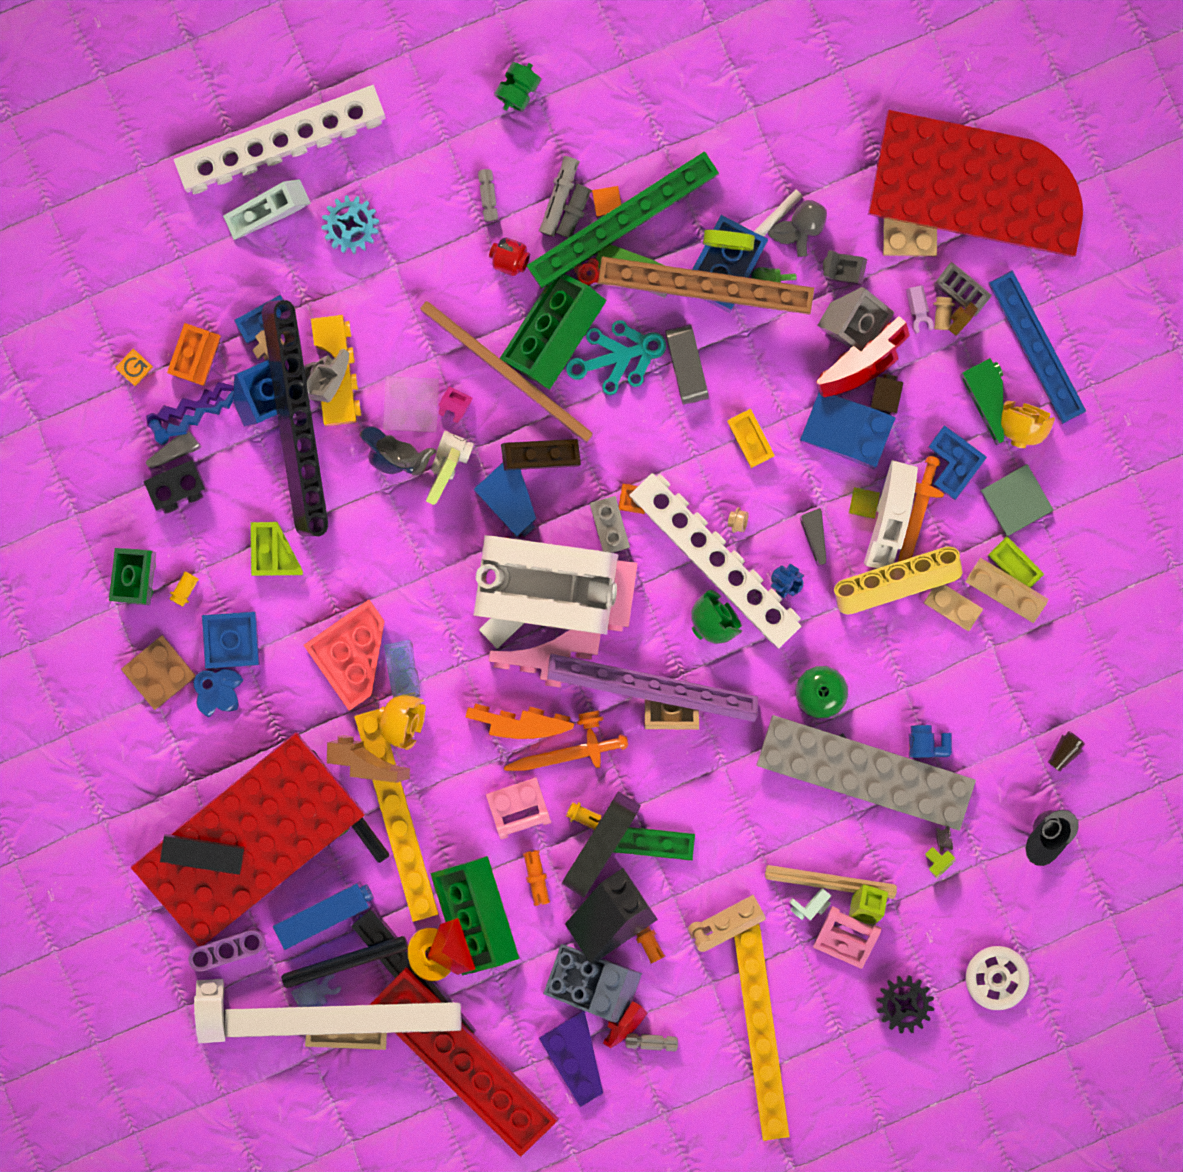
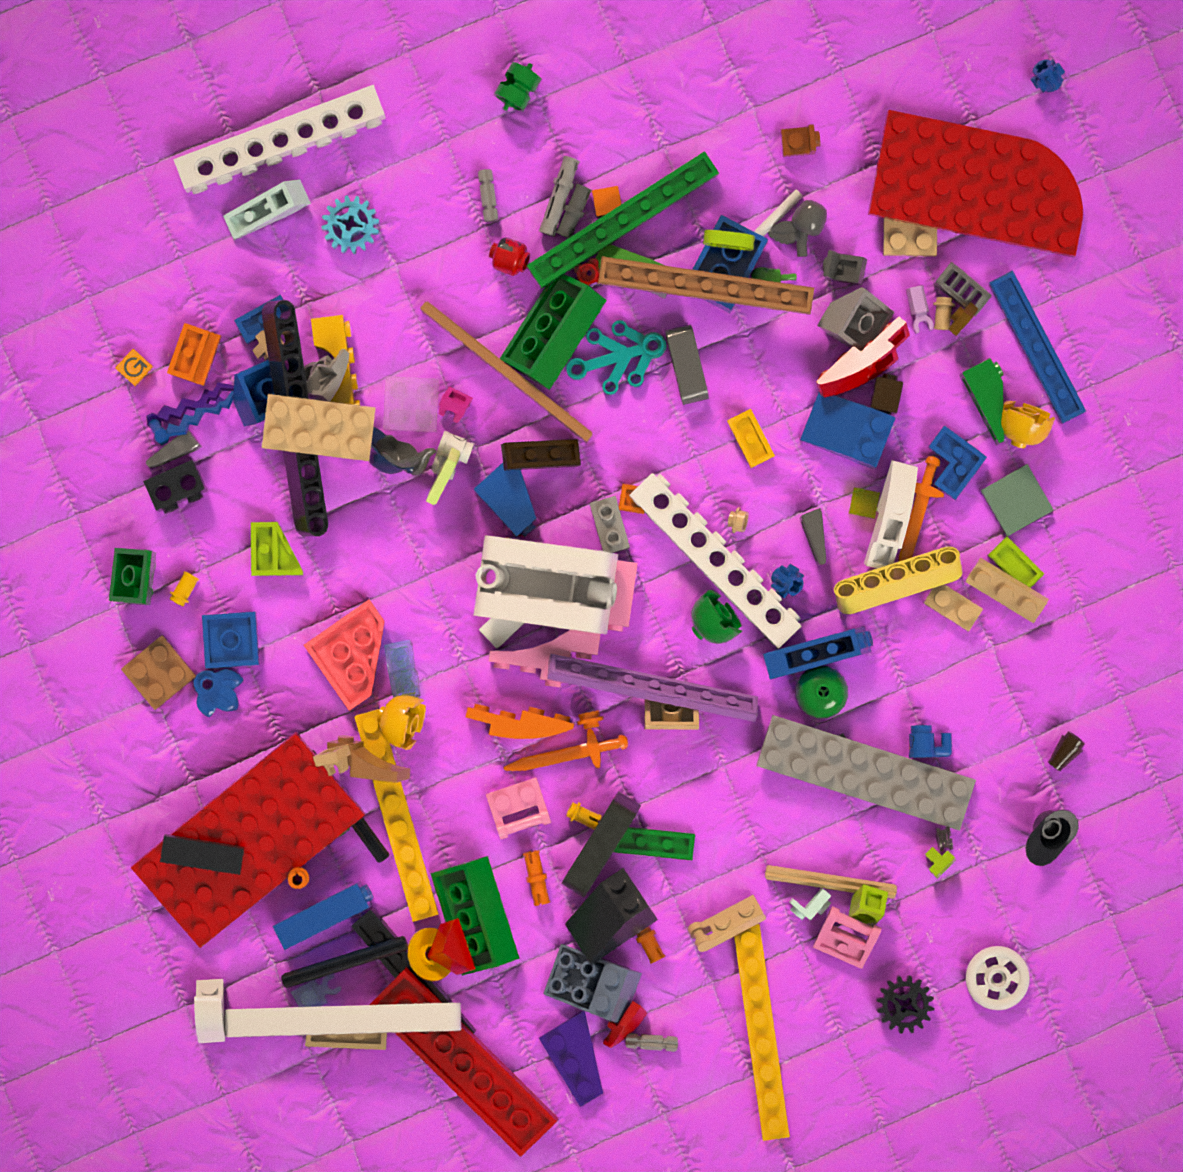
medium lavender beam [188,929,266,972] -> none
none -> tan plate [262,394,376,461]
none -> orange pin [288,867,309,889]
none -> tan tile [313,744,351,776]
none -> blue slope [763,626,873,680]
none -> dark orange bracket [781,124,820,157]
none -> blue gear [1031,59,1065,92]

